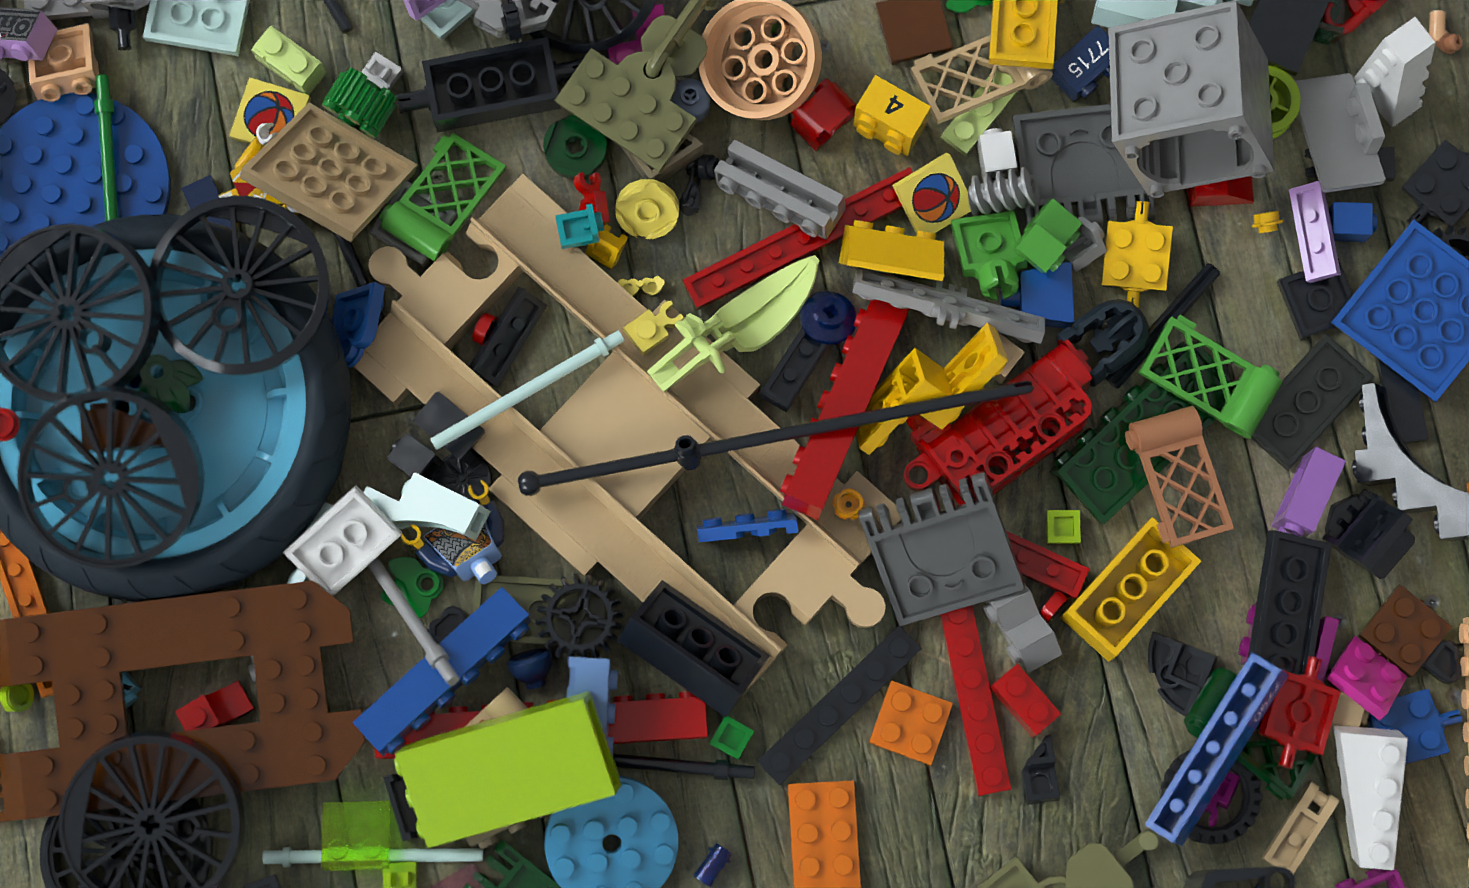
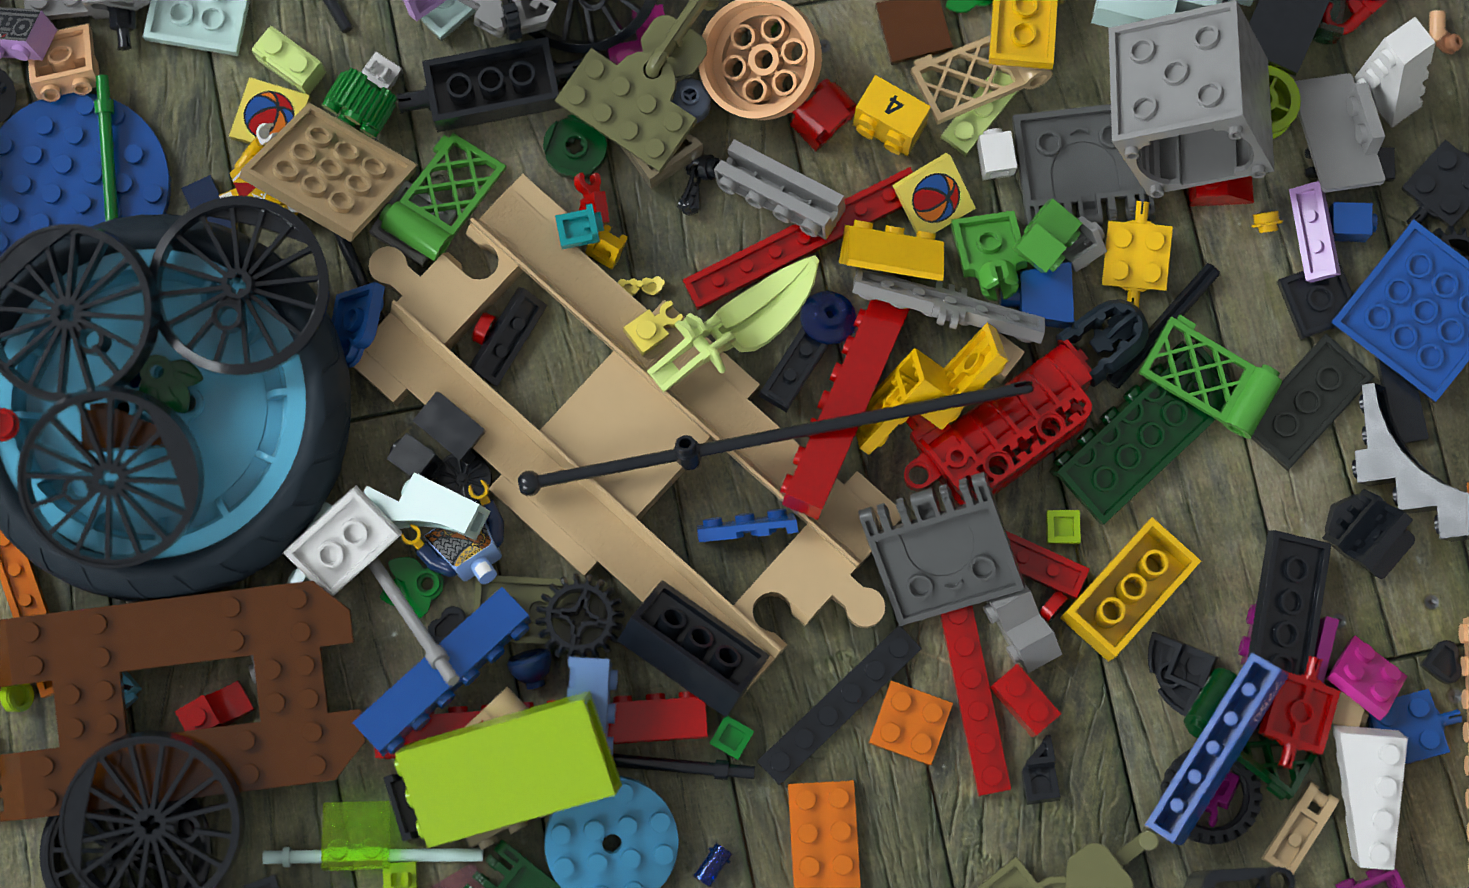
light aqua bar [430,330,624,450] -> none
light yellow tile [616,179,679,239] -> none
light orange plate [832,488,865,520] -> none
light grey piece [968,166,1040,216] -> none
dark blue brick [1051,25,1110,102] -> none
nougat piece [1125,406,1234,548] -> none
medium lavender window [1271,447,1346,537] -> none
reddish brown plate [1358,585,1452,678] -> none

